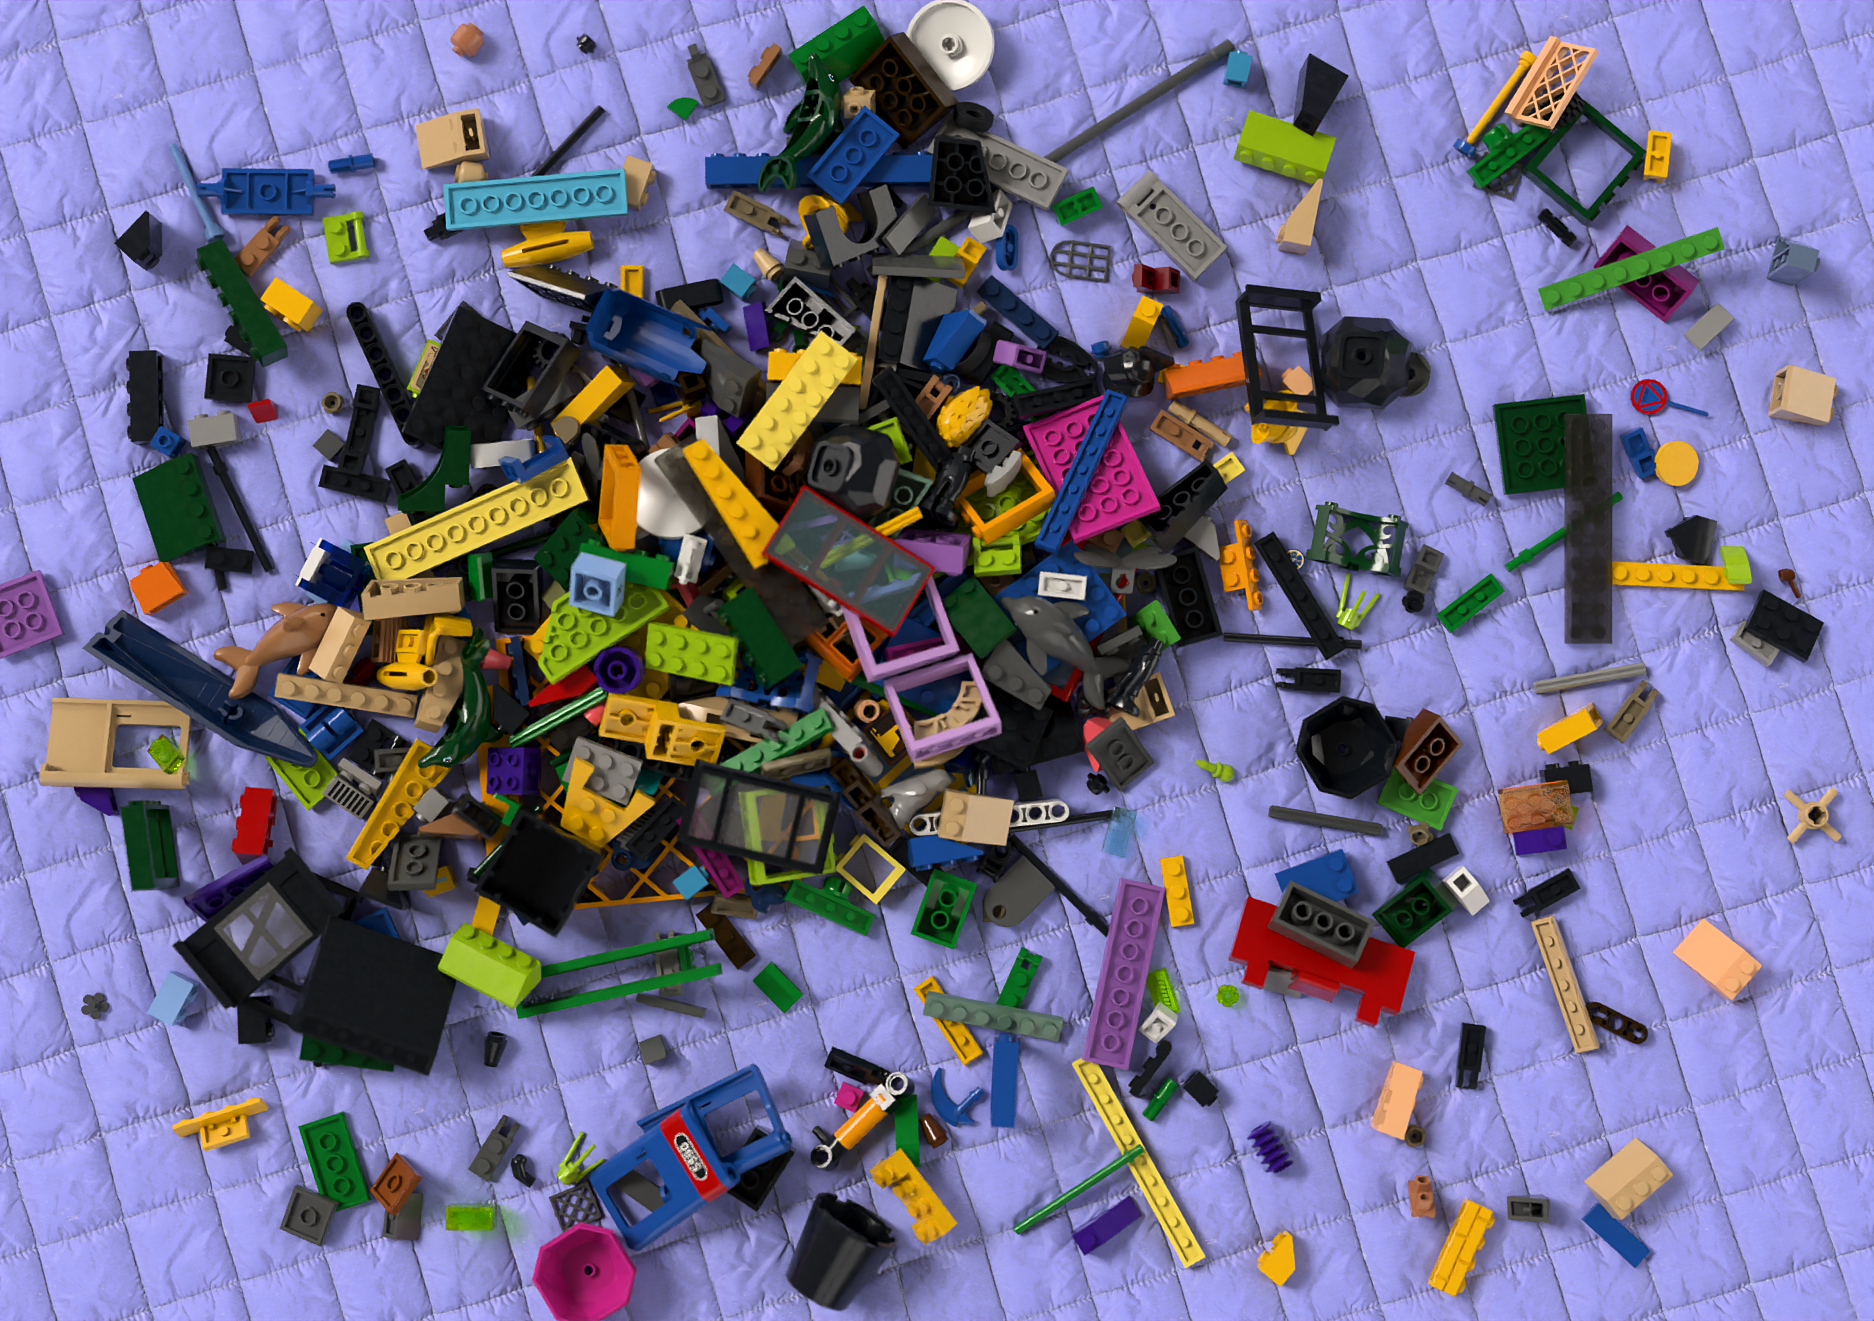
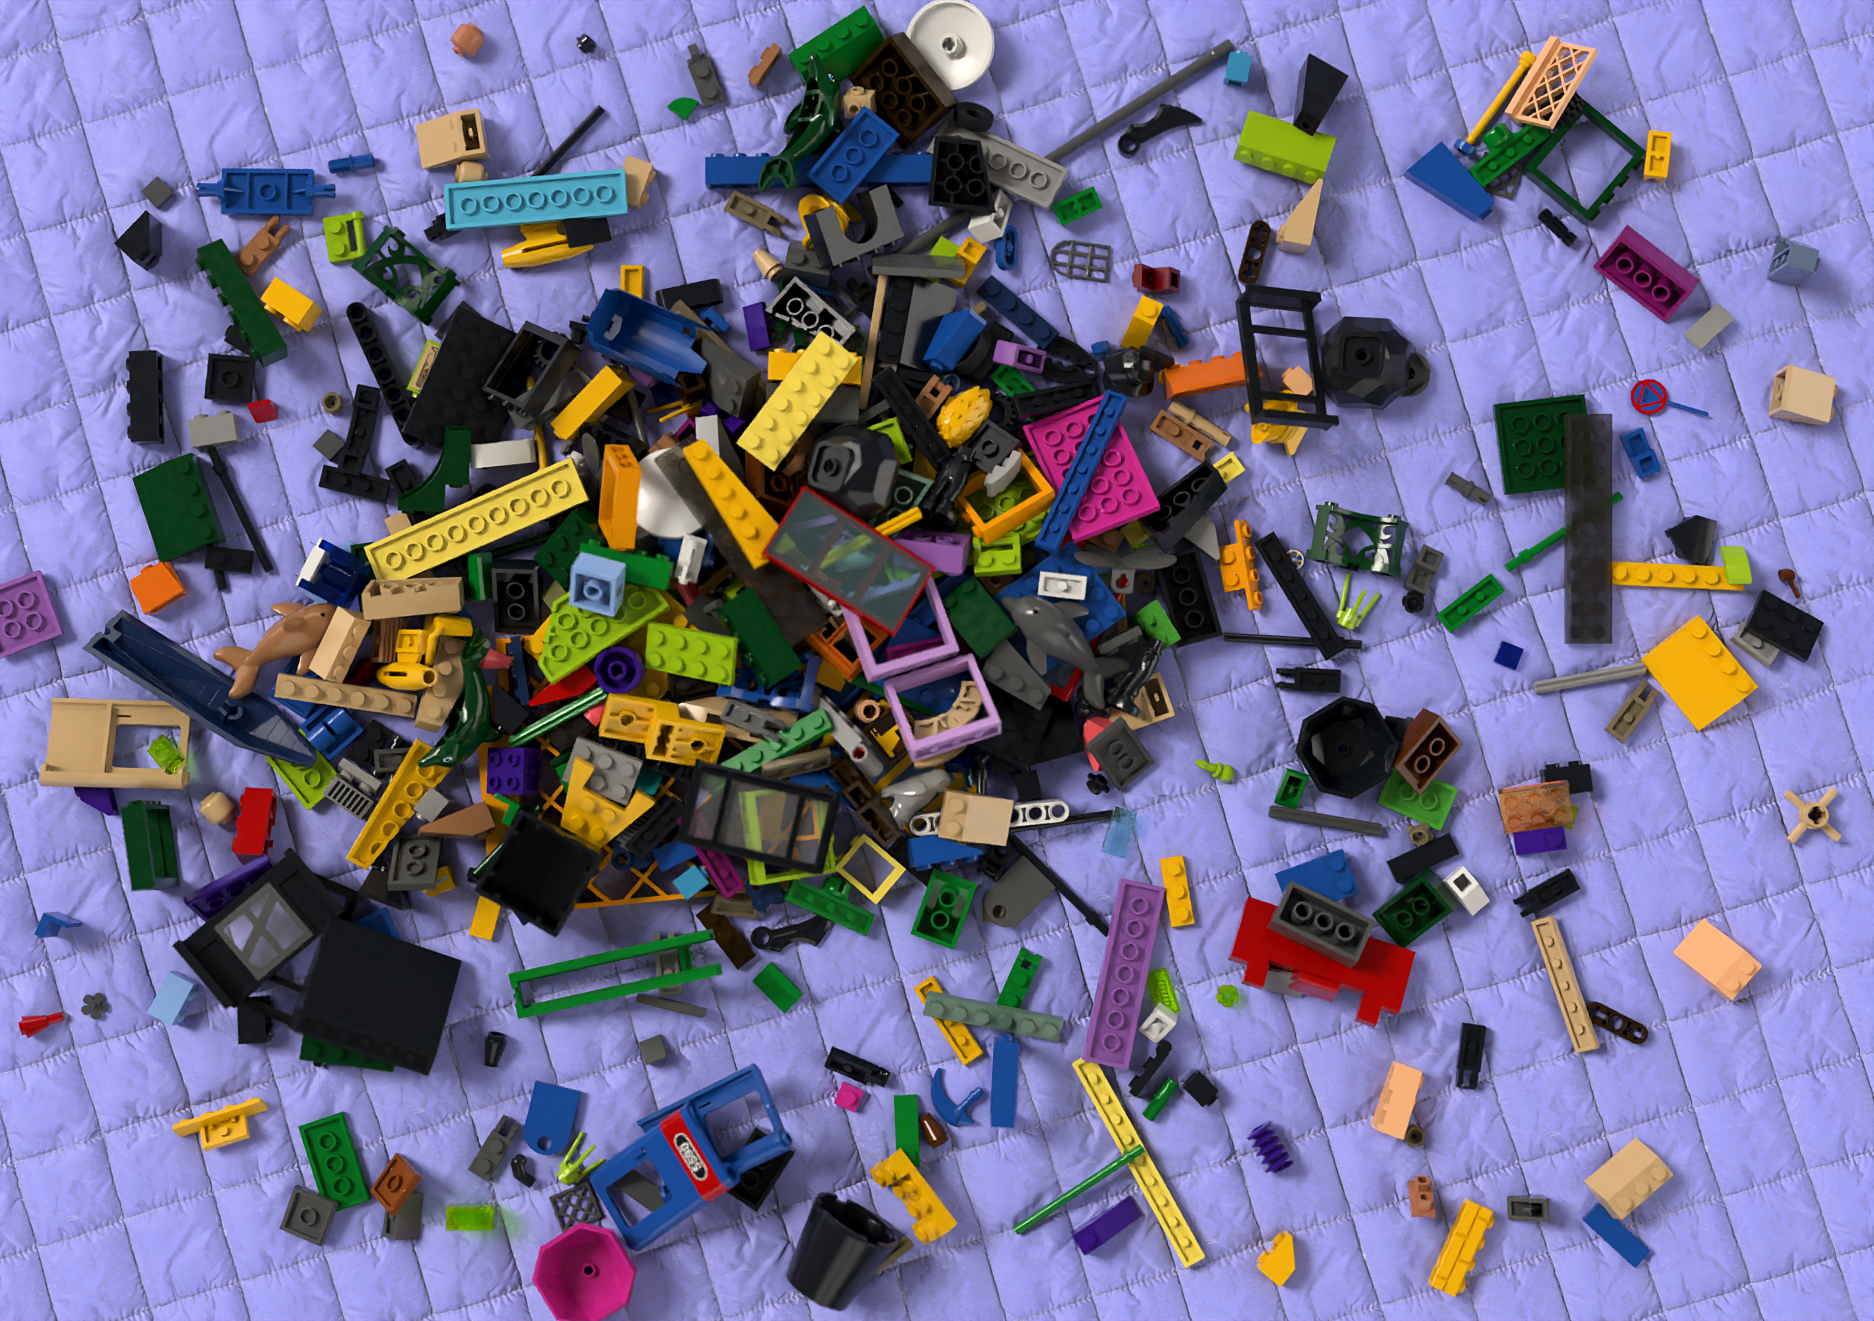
blue bracket [150,426,187,459] -> none
medium blue piece [169,143,225,243] -> none
lime slope [438,922,542,1010] -> none
black slope [450,793,503,839] -> none
blue panel [498,435,569,483] -> none
black slope [507,264,618,314] -> none
dark tan tile [551,416,580,444] -> none
dark azure brick [720,263,757,301] -> none
black piece [810,1072,915,1171] -> none
dark grey tile [882,194,937,256] -> none
light grey hinge [1116,170,1227,282] -> none
yellow slope [1537,702,1604,754] -> none
bright green plate [1538,226,1725,311] -> none
yellow tile [1654,441,1699,486] -> none
none -> red cone [18,1011,64,1038]
none -> blue panel [34,912,82,938]
none -> dark grey tile [141,176,174,209]
none -> tan head [199,791,234,825]
none -> dark green fence [351,225,461,327]
none -> blue tile [524,1080,581,1155]
none -> black panel [557,217,612,248]
none -> blue tile [652,839,697,872]
none -> black piece [751,915,831,952]
none -> dark tan axle [876,1236,913,1274]
none -> black piece [1117,104,1202,158]
none -> dark brown beam [1237,221,1271,286]
none -> green slope [1274,768,1309,809]
none -> blue slope [1404,141,1495,222]
none -> clear blue tile [1493,641,1524,671]
none -> yellow slope [1640,615,1758,731]

